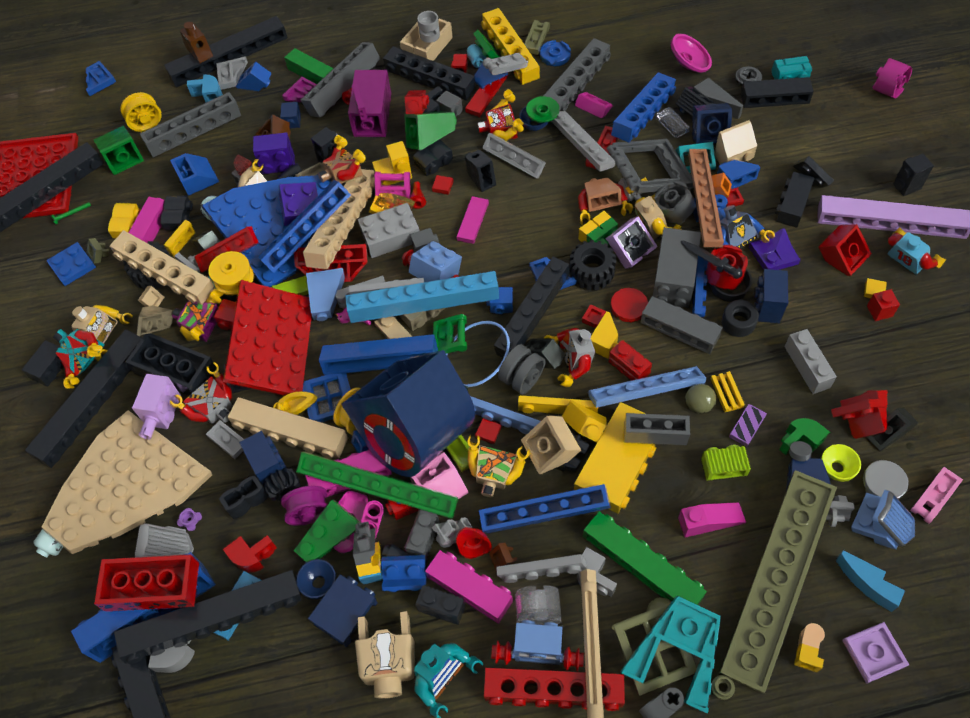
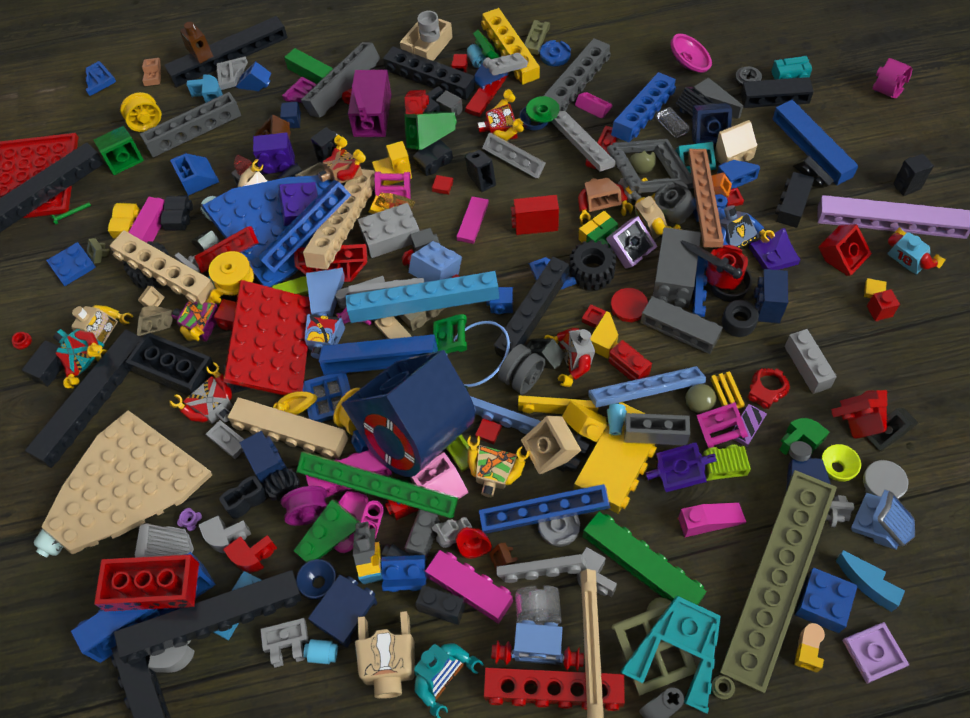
lavender brick [132,374,181,440] -> none
yellow tile [164,220,195,257] -> none
red cone [409,181,426,209] -> none
bright pink plate [910,467,963,524] -> none
none -> red plate [12,332,32,350]
none -> nougat slope [142,58,161,86]
none -> light grey brick [199,516,251,553]
none -> light grey plate [261,618,309,668]
none -> medium azure brick [304,639,338,664]
none -> torso [305,314,345,359]
none -> red brick [511,195,559,235]
none -> light grey tile [538,515,580,547]
none -> medium azure cone [607,404,627,435]
none -> olive hair [629,151,656,174]
none -> dark purple plate [646,442,717,492]
none -> dark pink plate [696,402,748,448]
none -> red piece [747,368,790,410]
none -> blue brick [773,100,858,185]
none -> blue brick [795,568,858,633]

